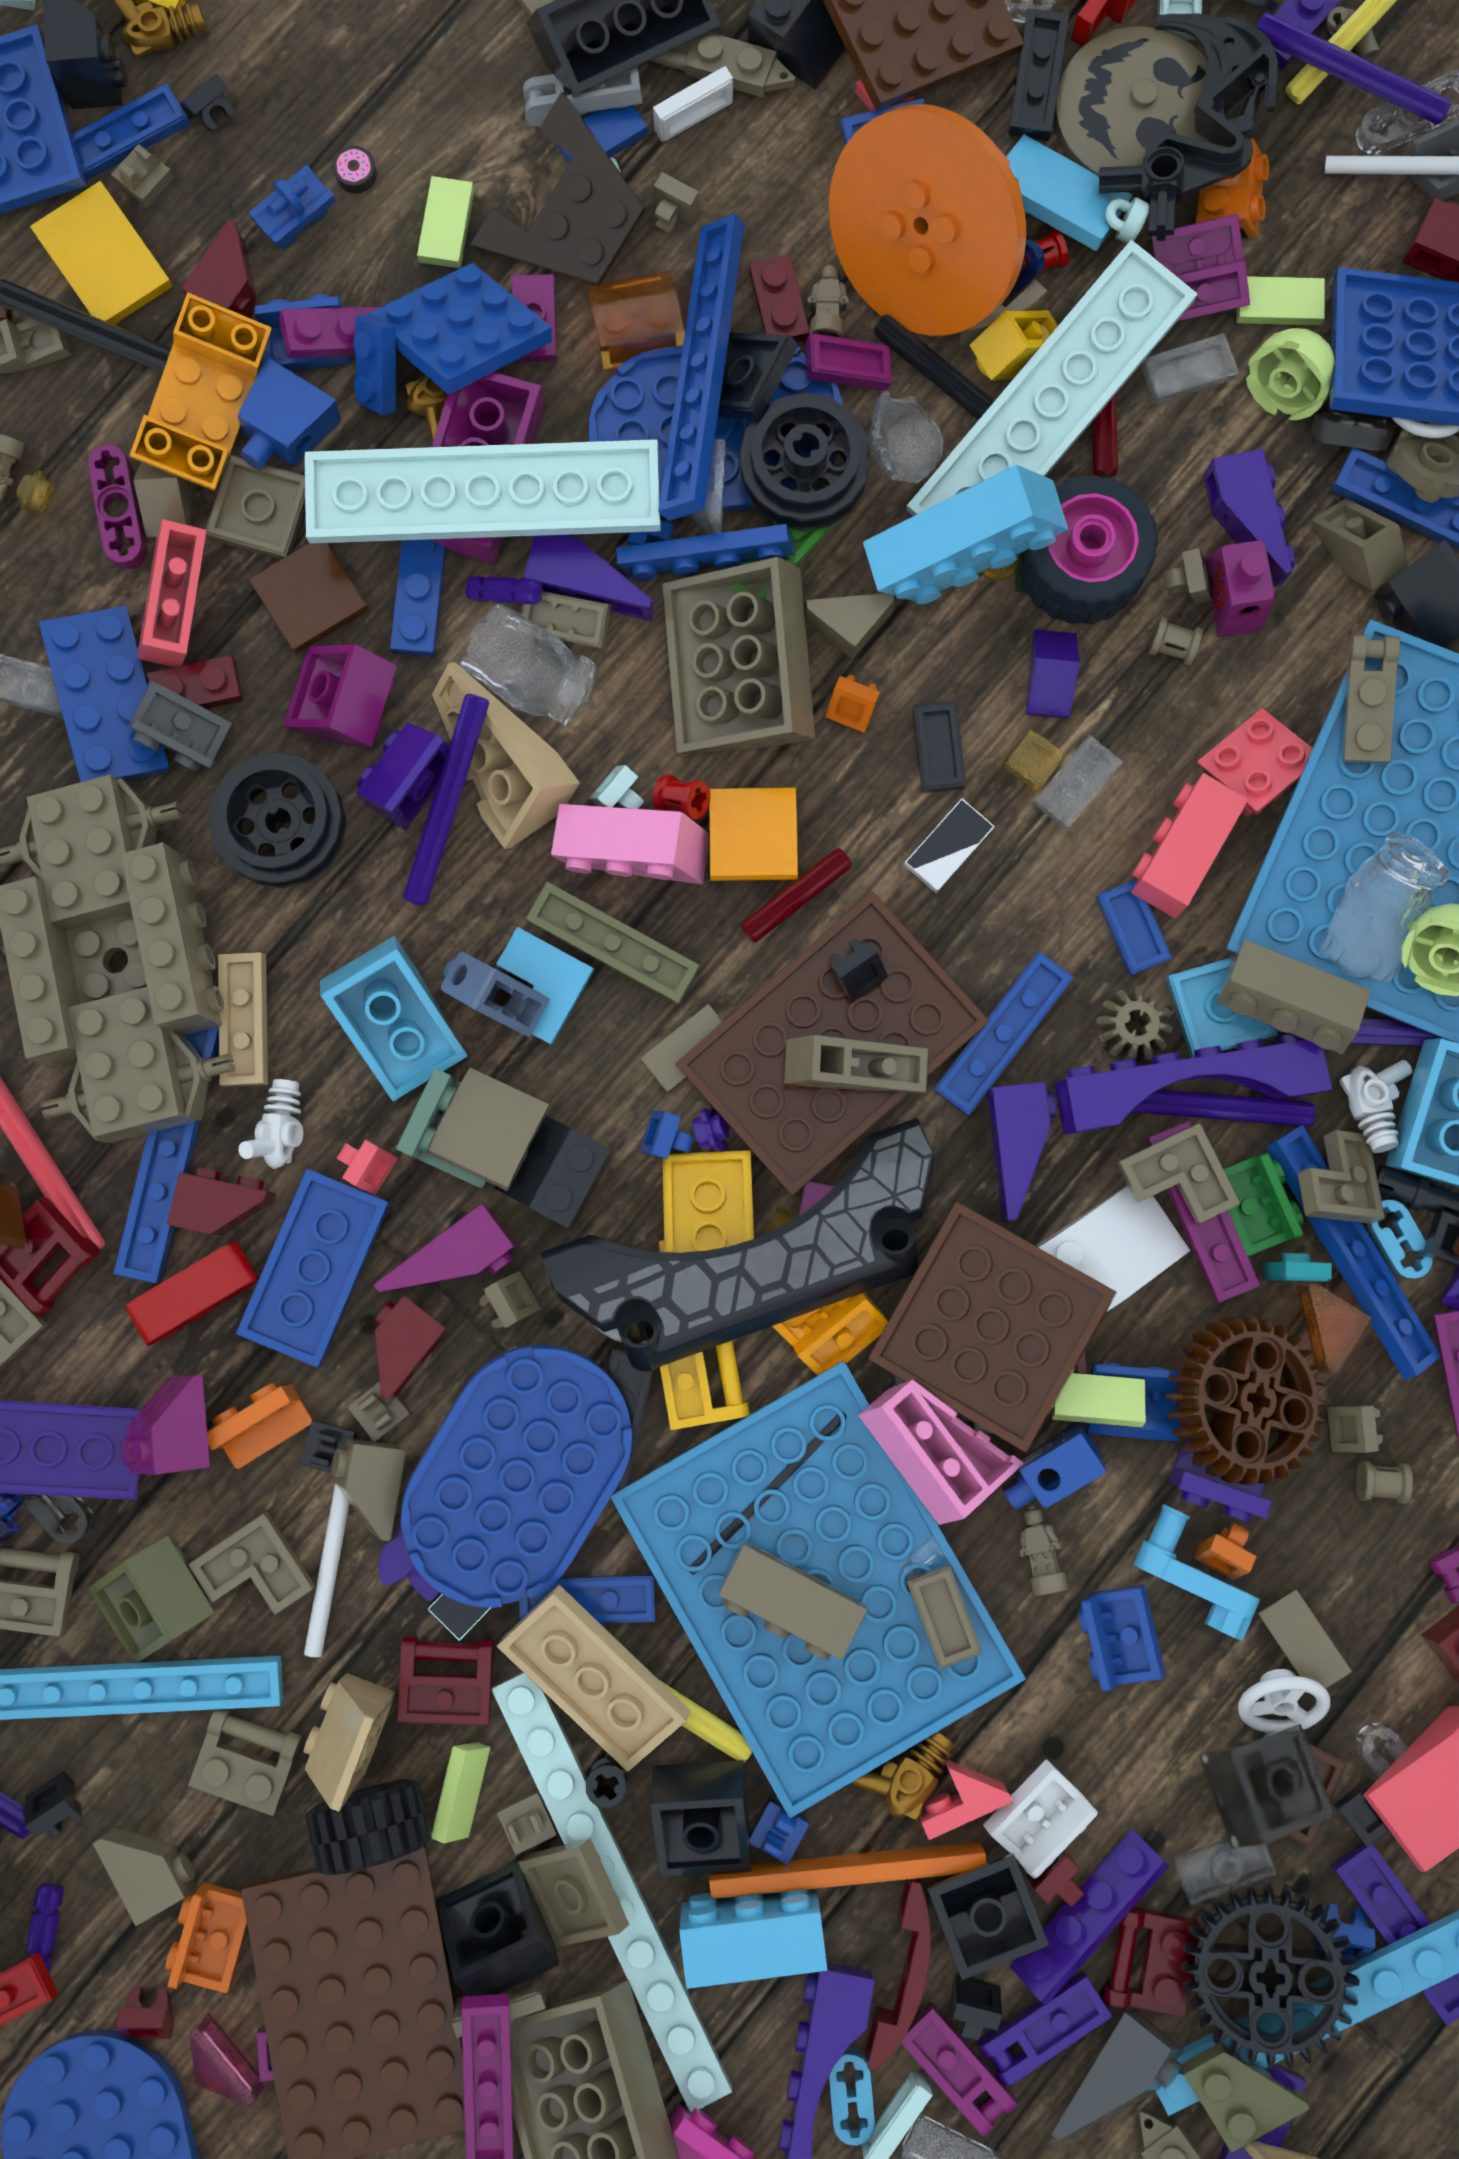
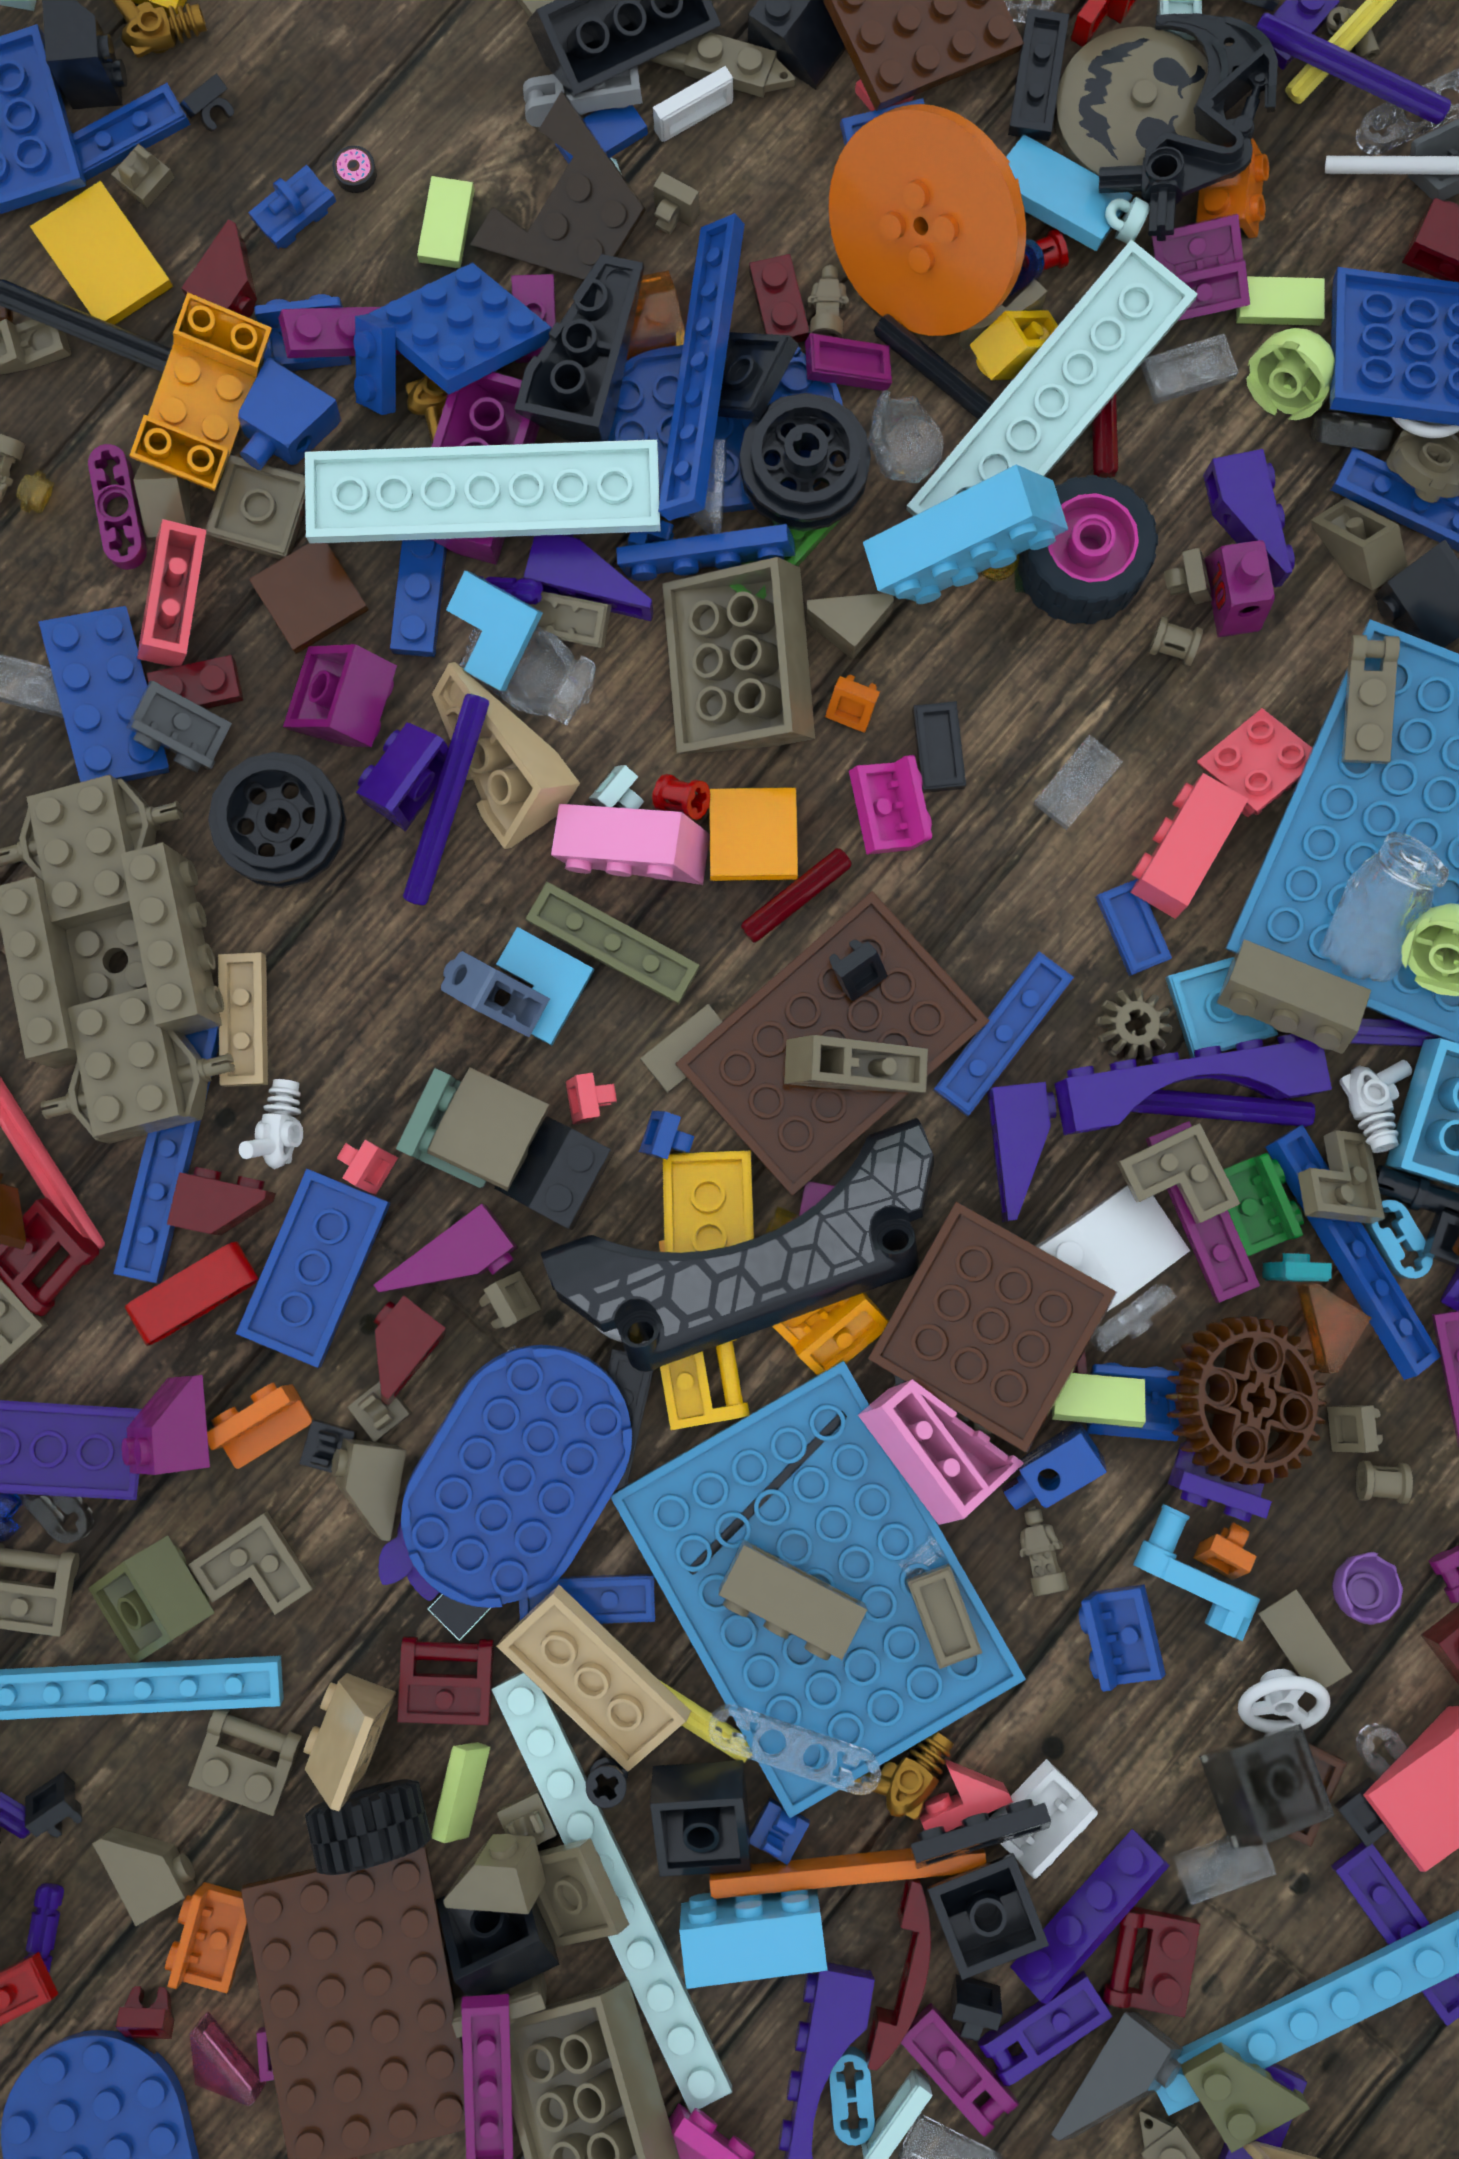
white bar [304,1484,350,1657] -> none
medium azure slope [320,935,468,1101] -> none
dark purple plate [692,1108,730,1151] -> none
black tile [904,799,995,893] -> none
clear yellow plate [1003,729,1066,792] -> none
dark purple slope [1026,629,1080,719] -> none
dark red tile [1027,1850,1085,1907] -> none
black gear [1181,1881,1360,2069] -> none
blue tile [1315,1903,1375,1960] -> none
none -> dark tan slope [443,1834,546,1914]
none -> medium azure tile [446,571,543,691]
none -> black wedge [514,254,644,442]
none -> coral tile [566,1073,617,1124]
none -> clear beam [708,1704,881,1795]
none -> dark pink bracket [849,755,932,855]
none -> black plate [911,1799,1051,1869]
none -> clear plate [1090,1284,1176,1352]
none -> medium lavender hair [1332,1552,1403,1625]

